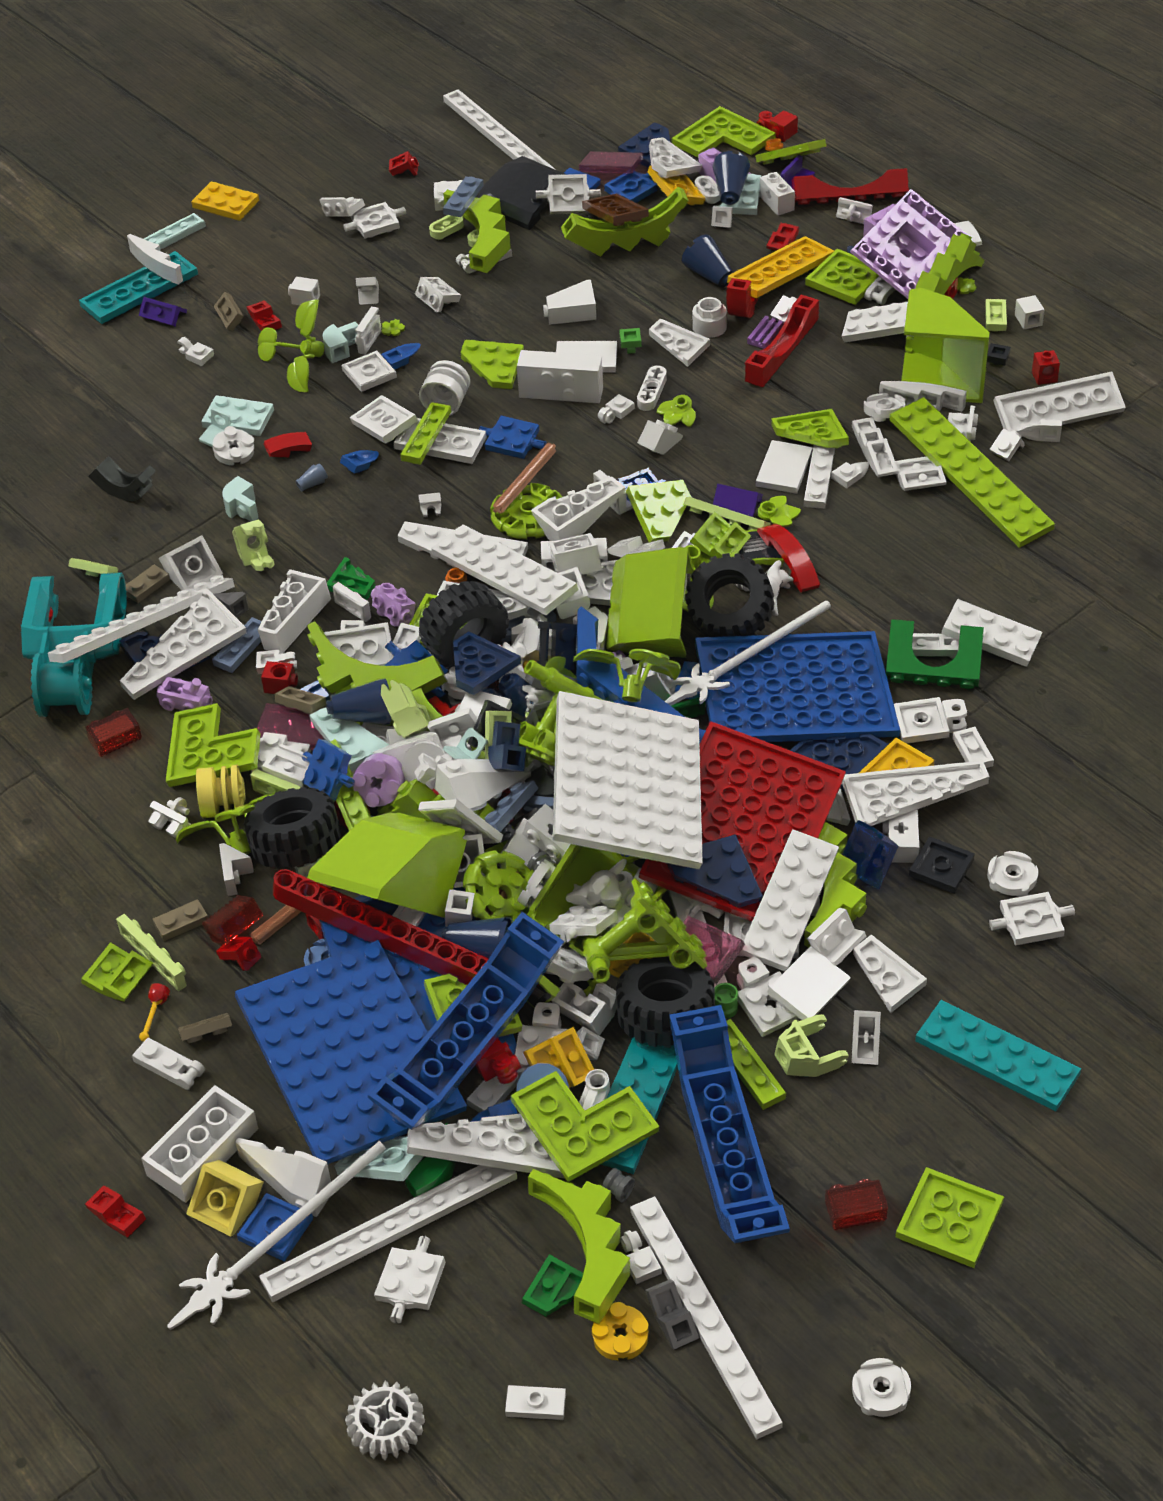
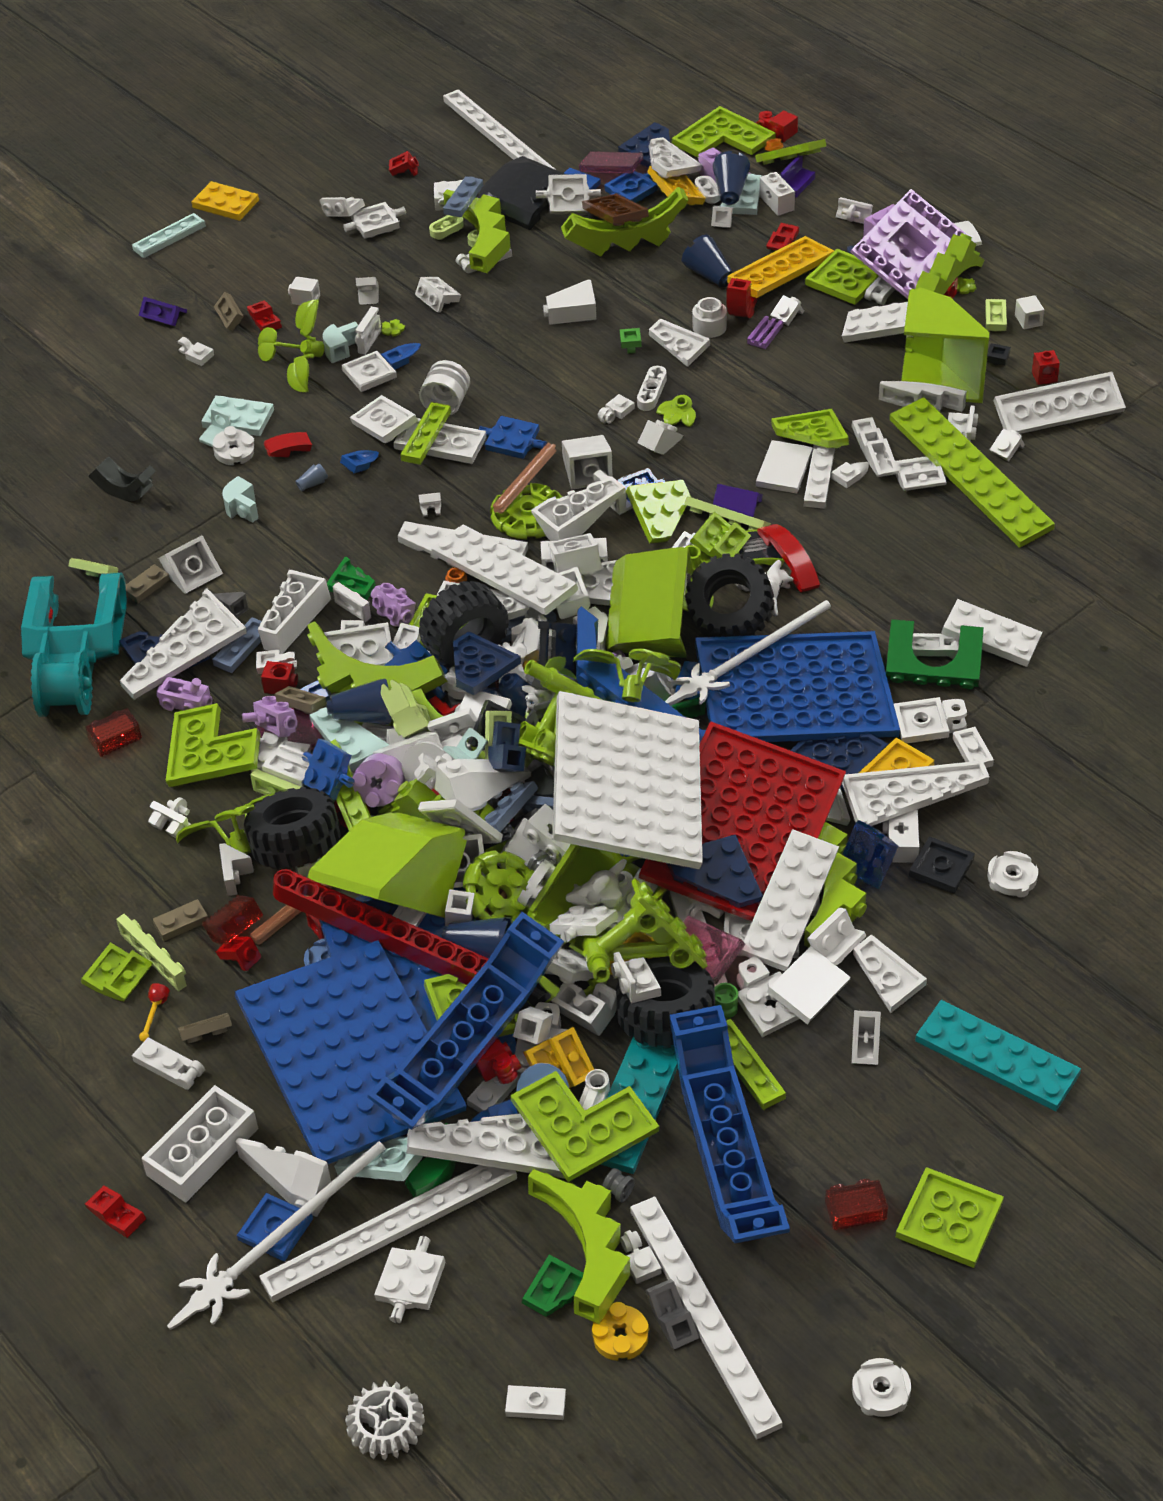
white plate [48,575,235,663] -> none
teal plate [79,251,198,324] -> none
white slope [127,234,183,285] -> none
light yellow slope [186,1160,263,1237] -> none
light yellow wheel [196,764,245,818] -> none
yellowish green piece [232,519,275,571] -> none
lime plate [461,340,524,389] -> none
white brick [517,350,603,403] -> none
white tile [556,341,617,372] -> none
white slope [576,1026,605,1061] -> none
white slope [607,536,665,557] -> none
red arch [745,294,819,387] -> none
lime plate [758,496,801,527] -> none
yellowish green piece [774,1015,849,1077] -> none
red arch [792,168,909,205] -> none
white plate [864,393,906,422] -> none
white plate [989,892,1075,945] -> none
white plate [1018,420,1062,442] -> none
none -> lavender brick [242,696,297,737]
none -> white brick [513,1007,554,1044]
none -> white slope [562,435,613,490]
none -> white bracket [611,952,661,1003]

